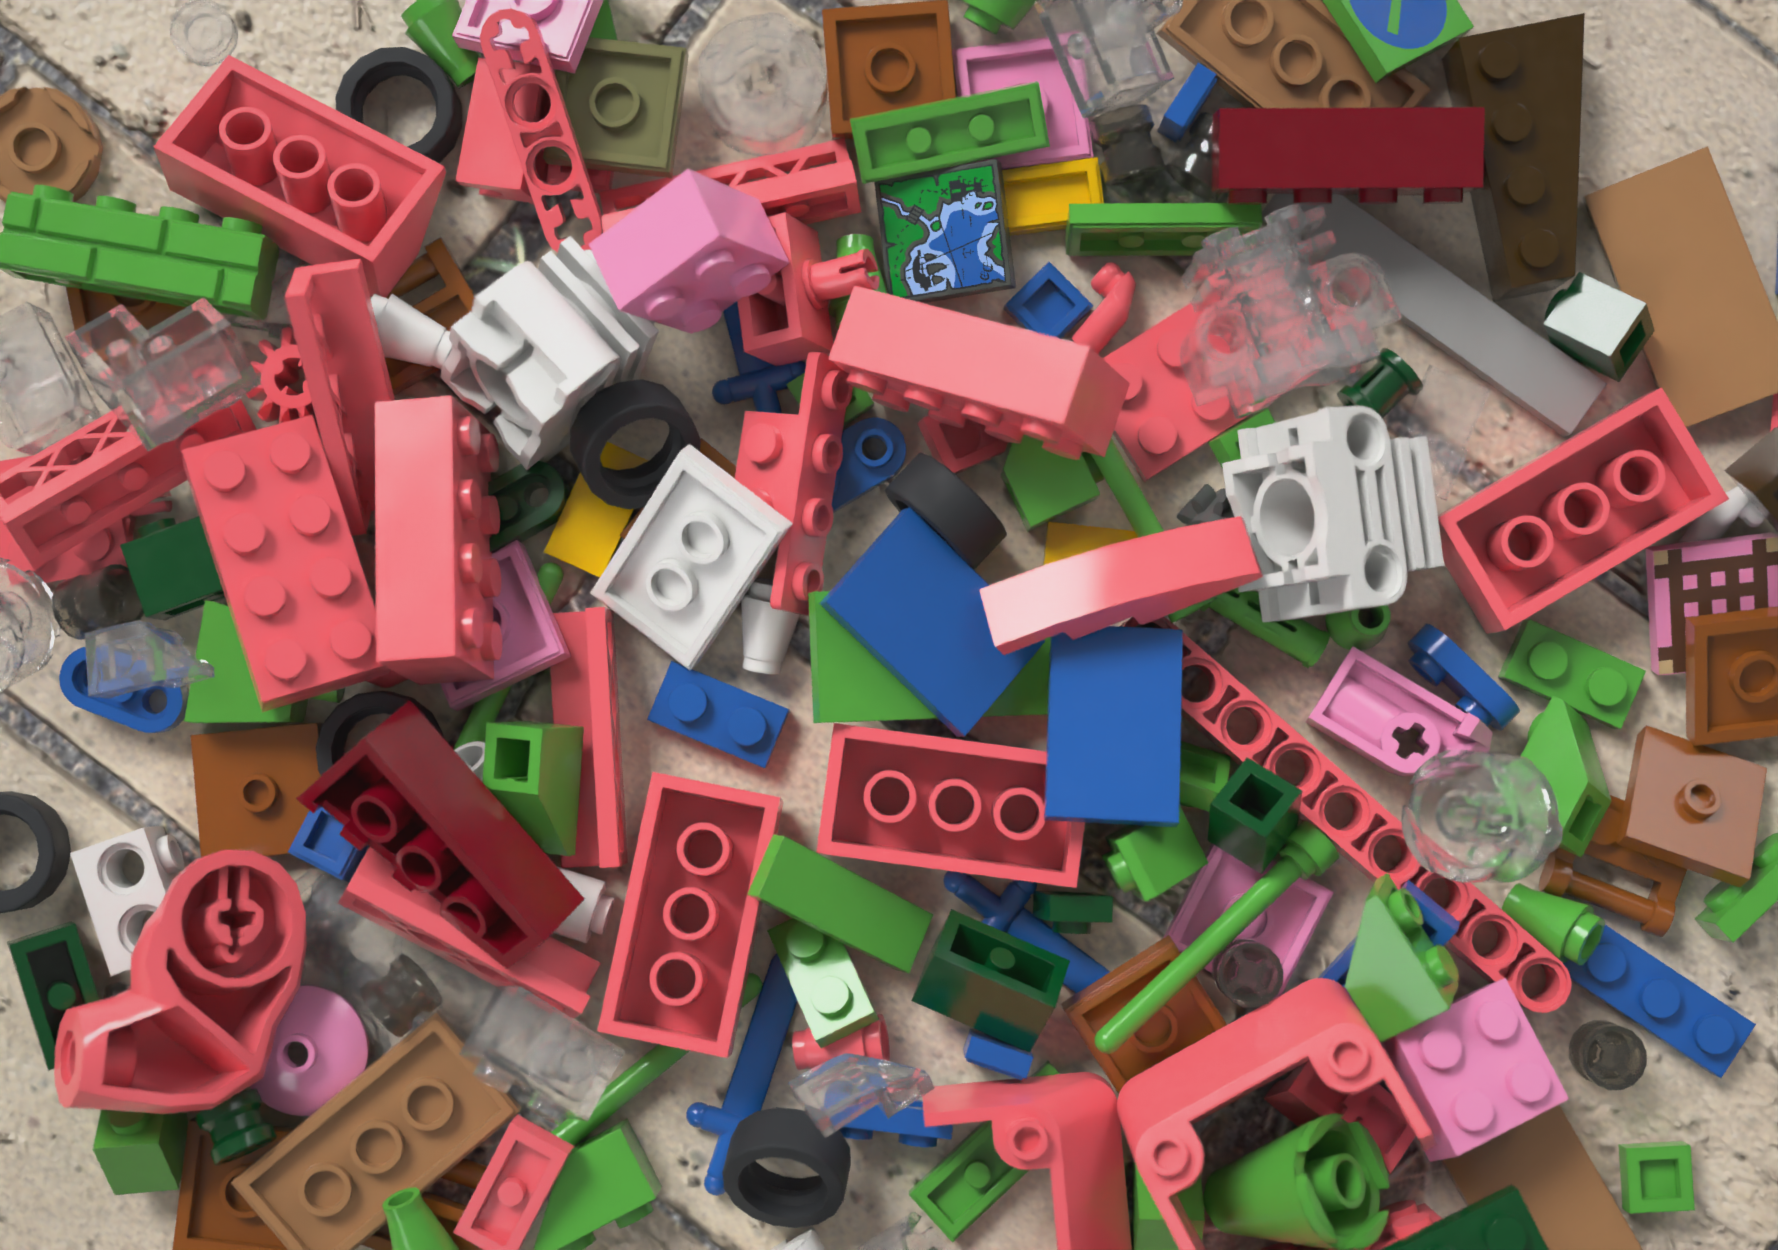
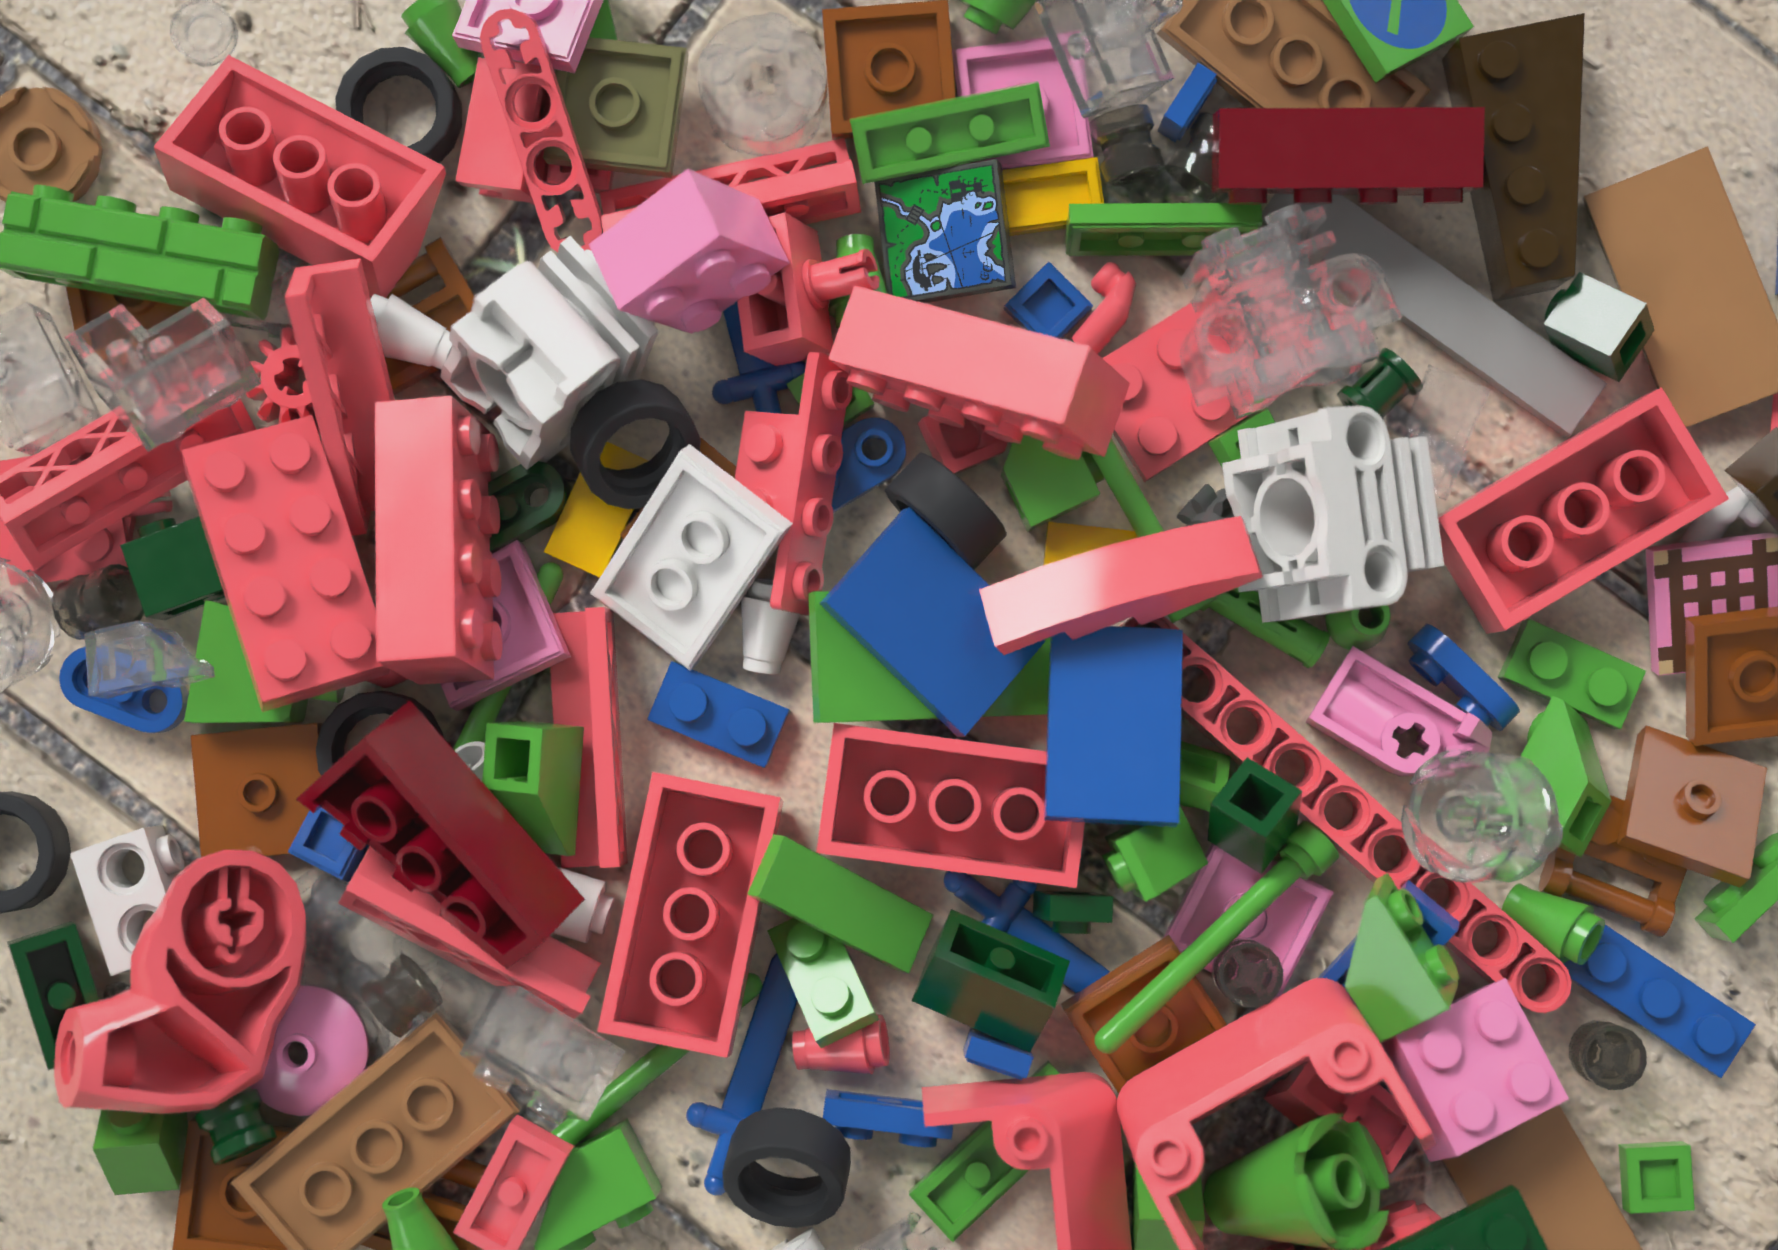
clear slope [788,1053,935,1138] -> none

